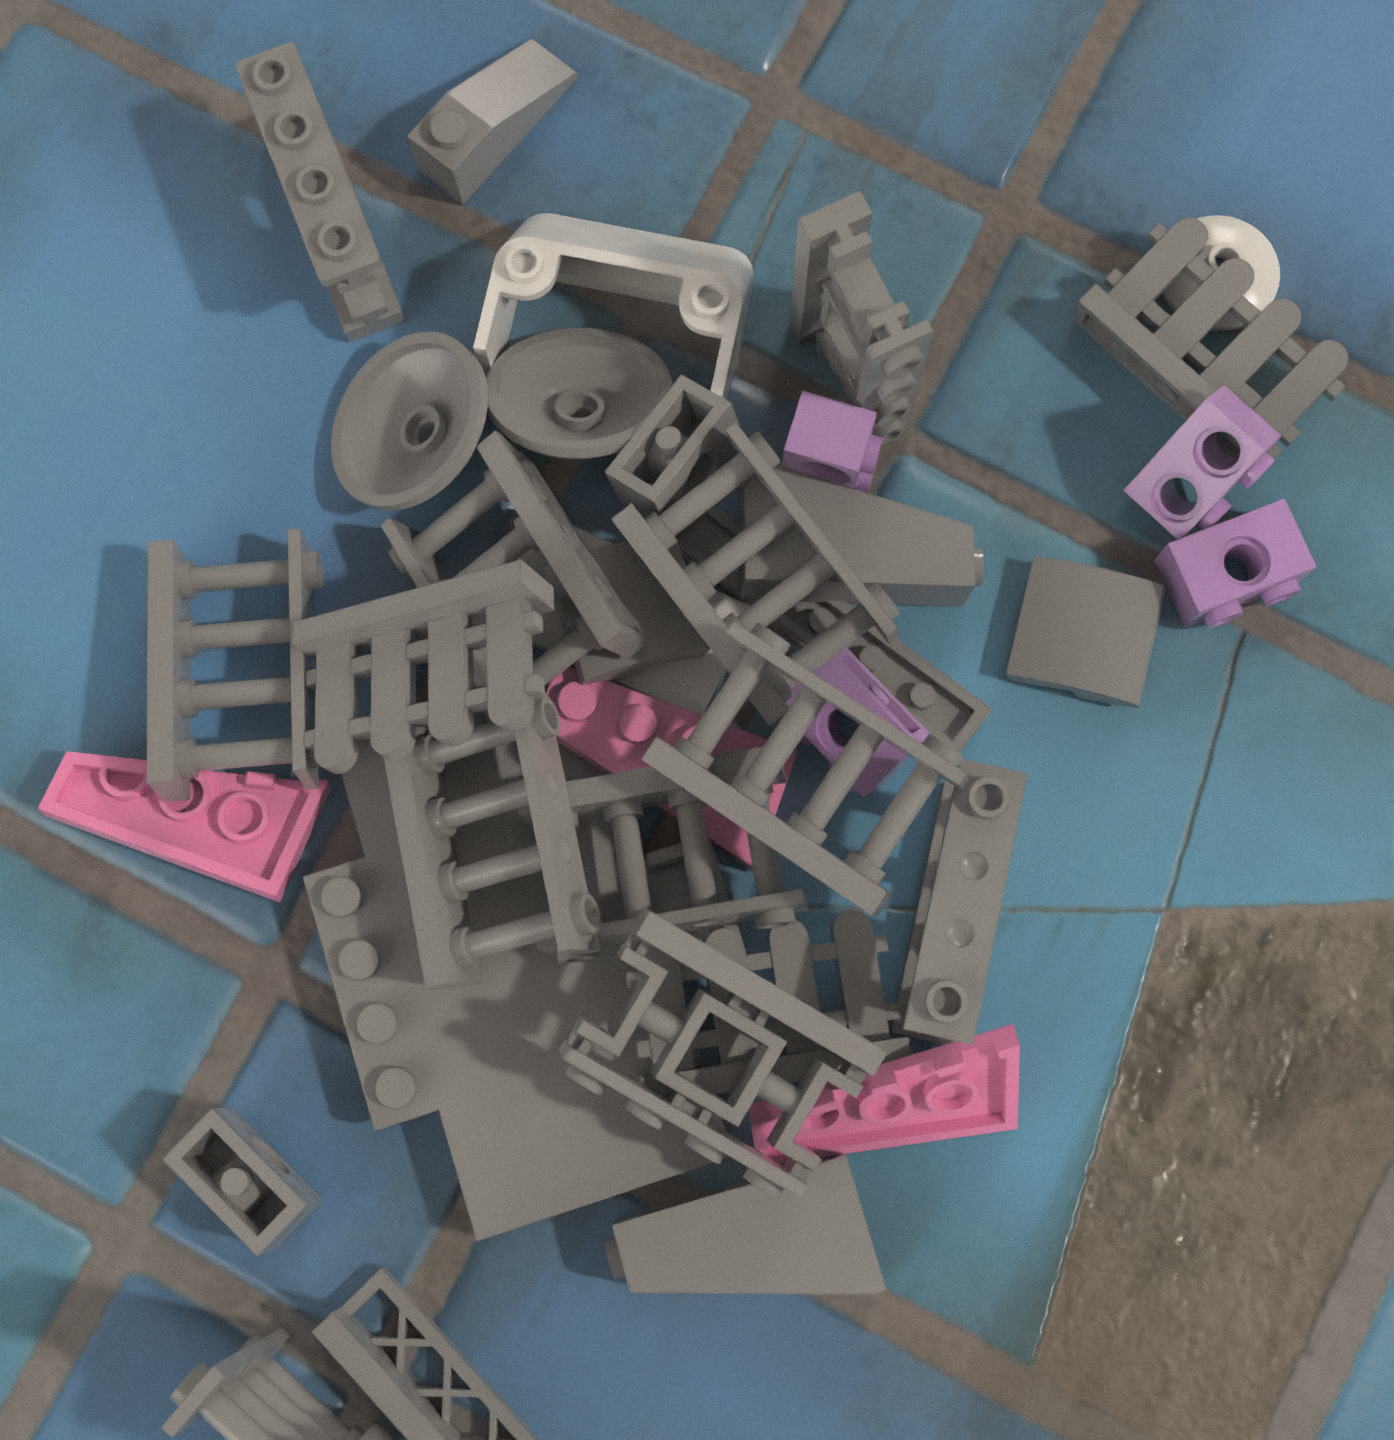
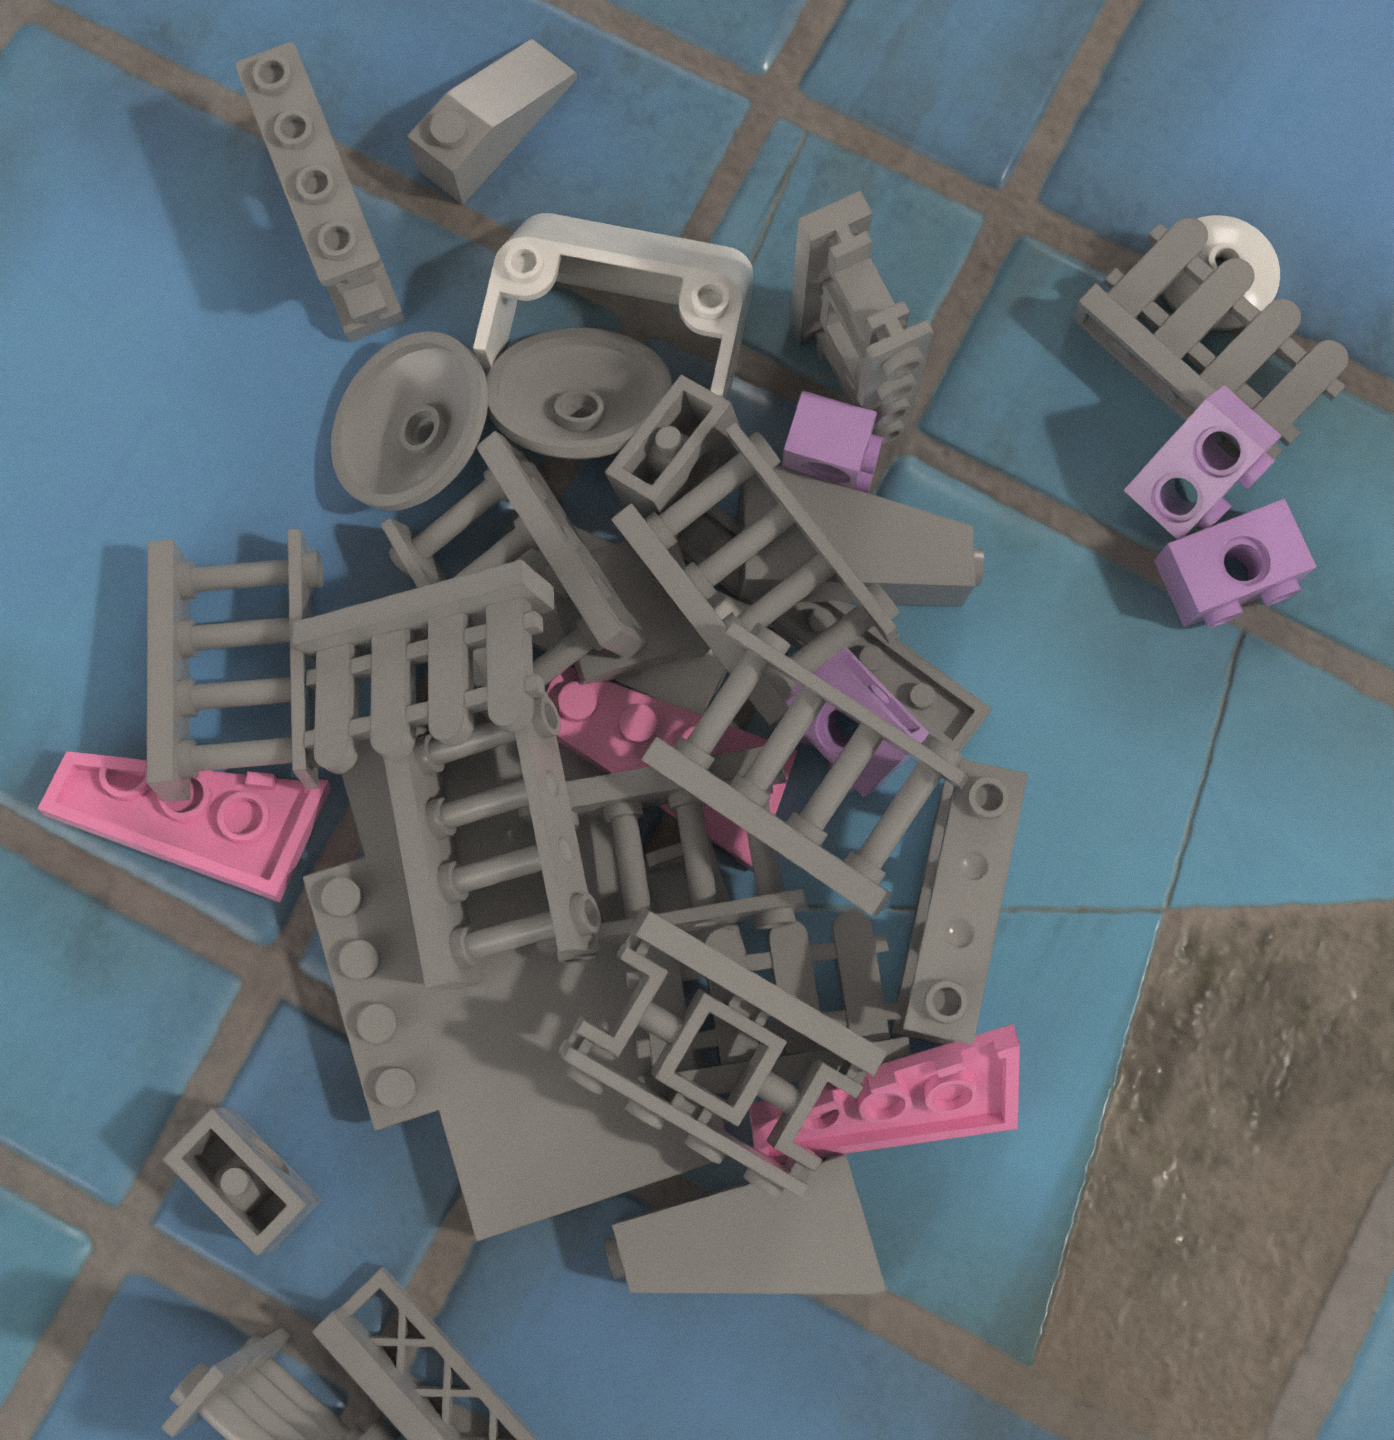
light grey slope [1006,556,1166,708] -> none

